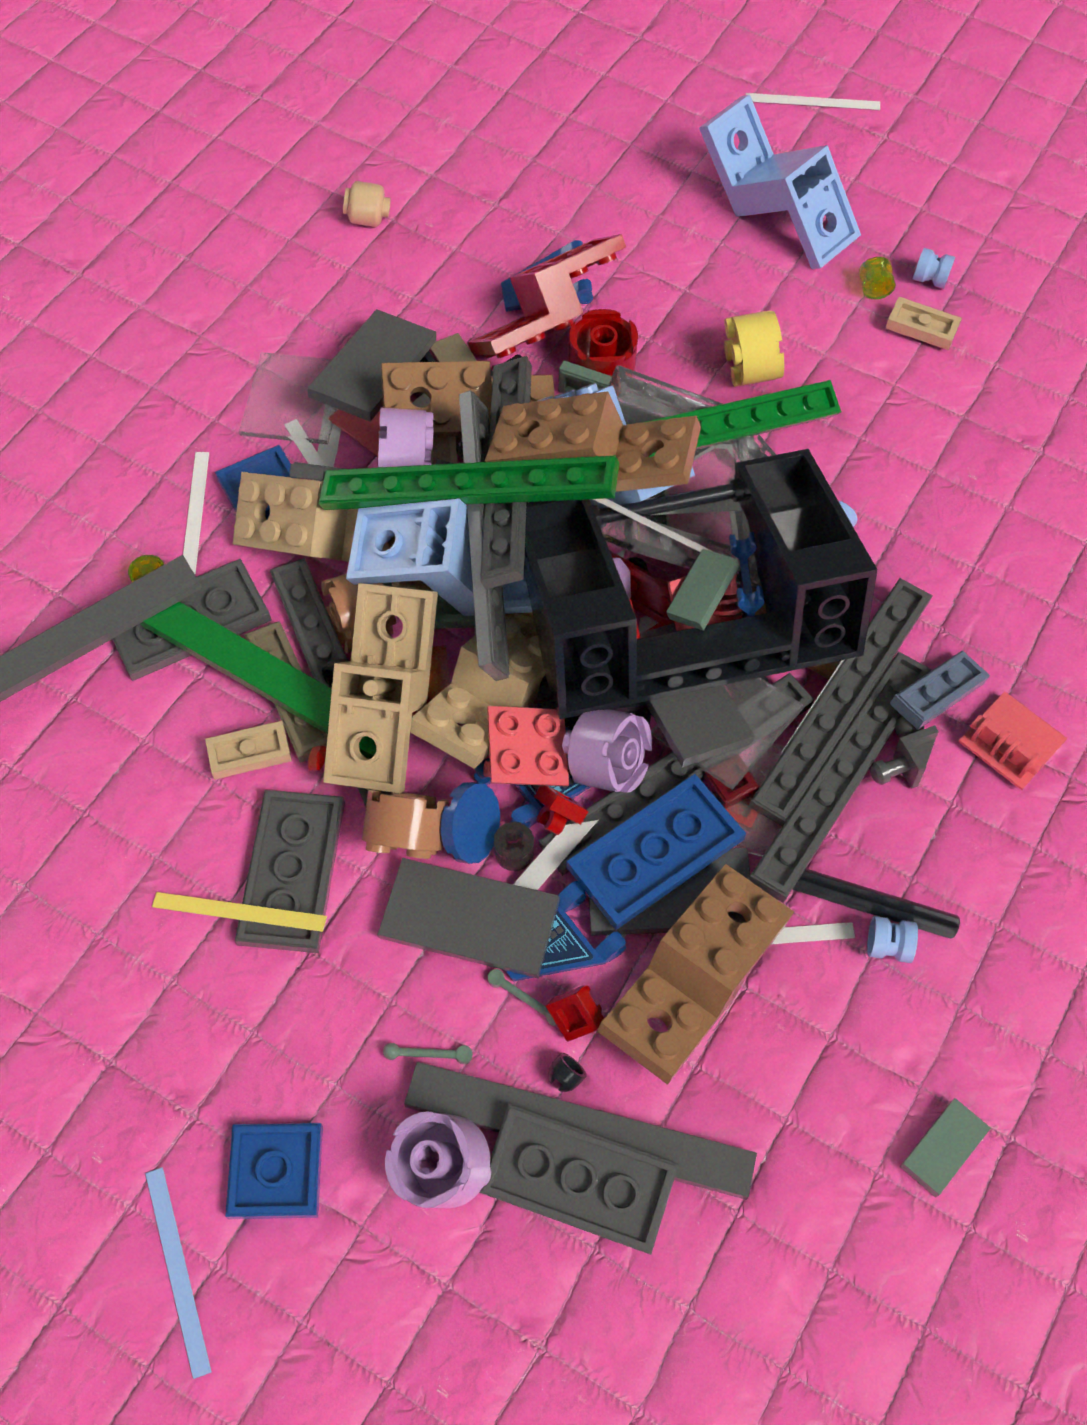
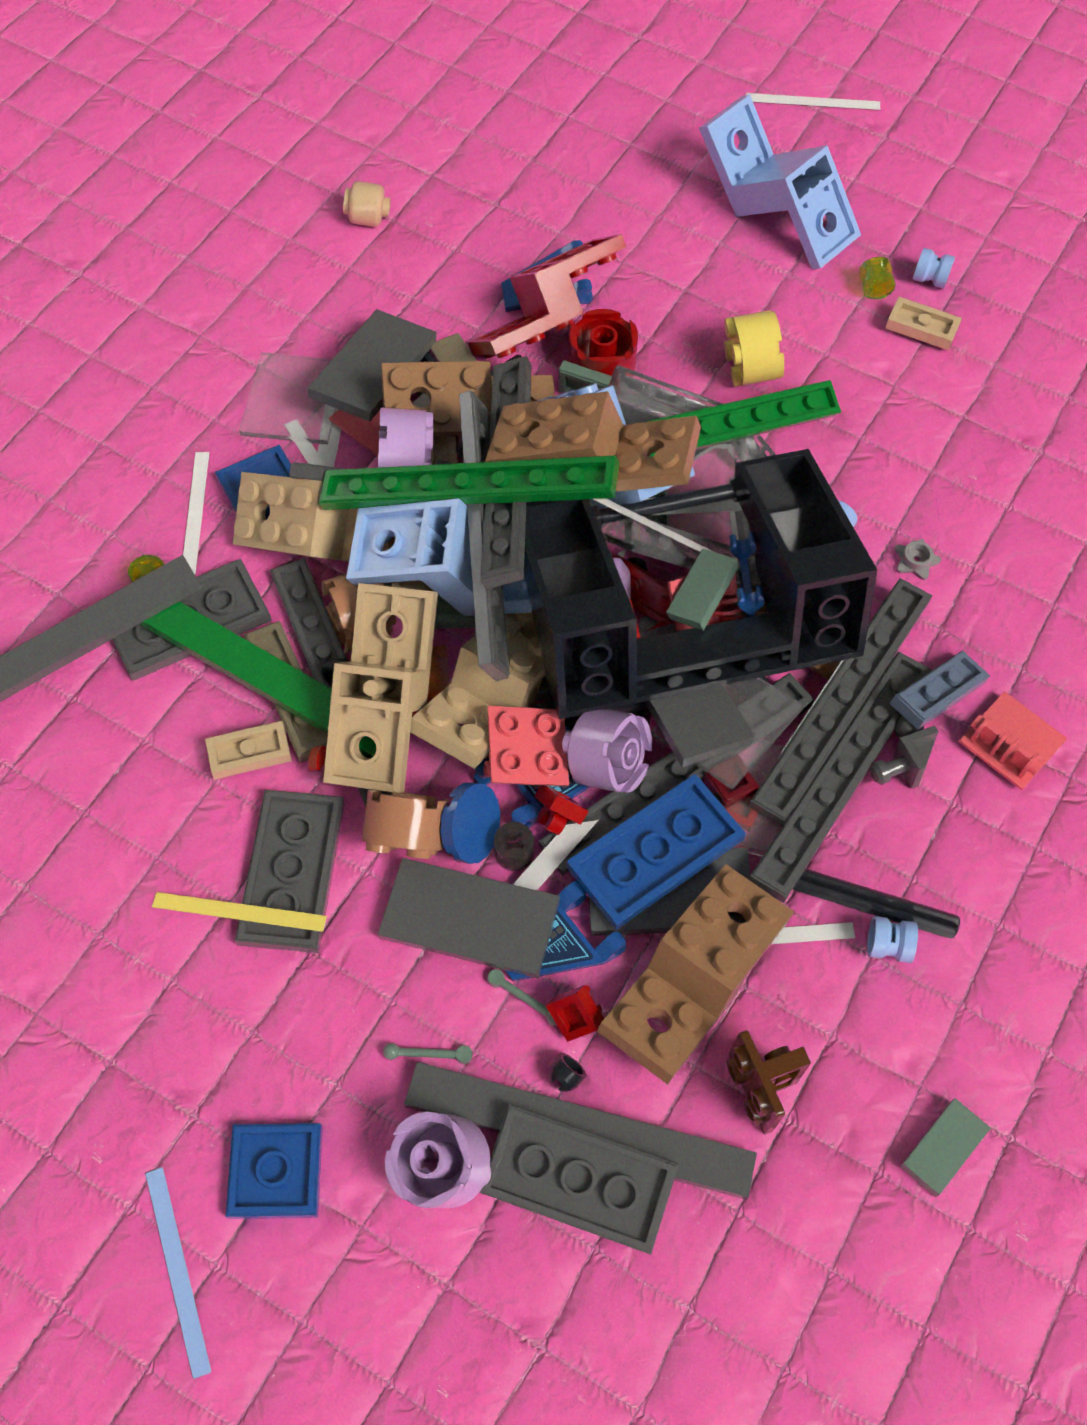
none -> reddish brown bracket [726,1030,811,1135]
none -> light grey plate [895,539,942,580]

